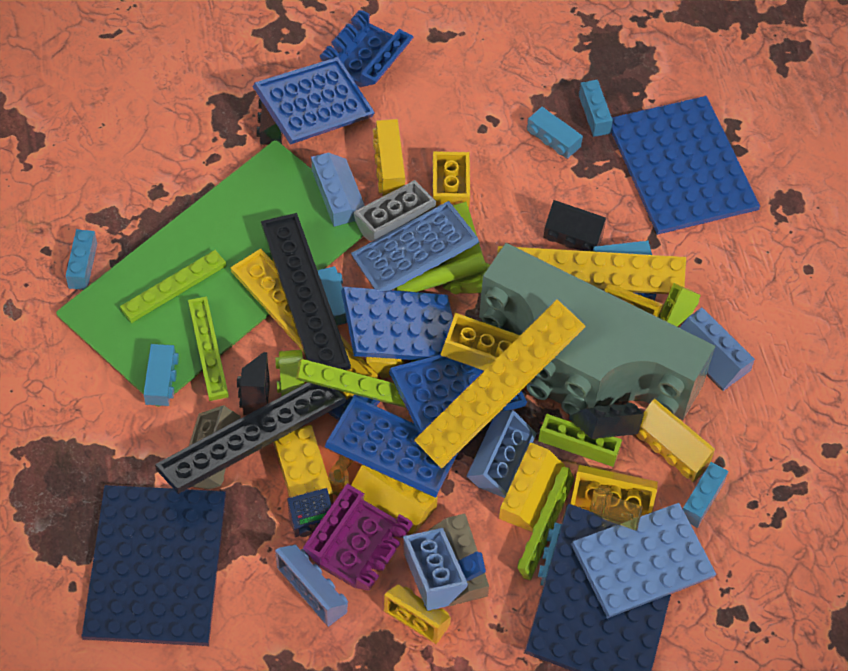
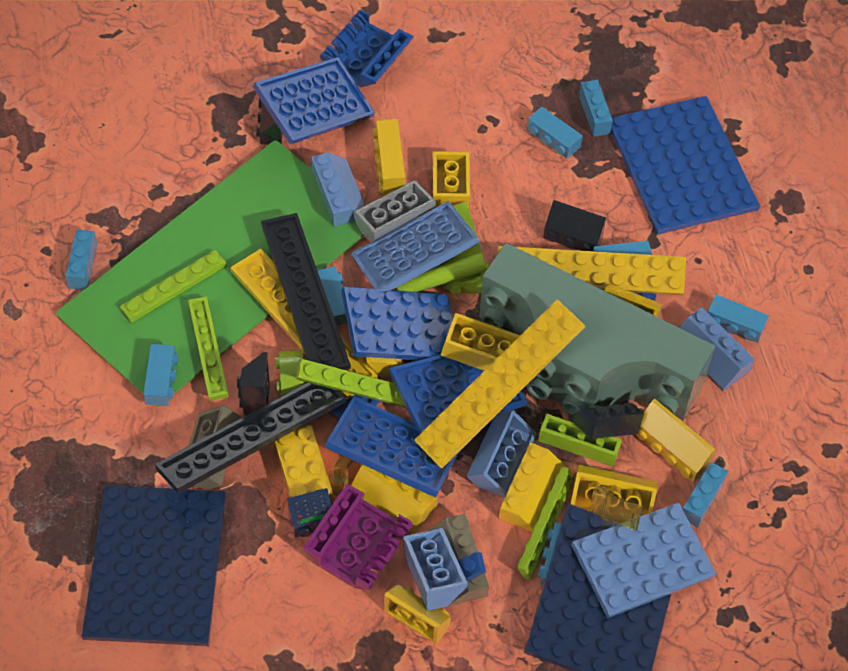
medium blue slope [275,545,348,627] -> none
lime slope [658,283,701,327] -> none
none -> dark azure brick [708,294,769,343]

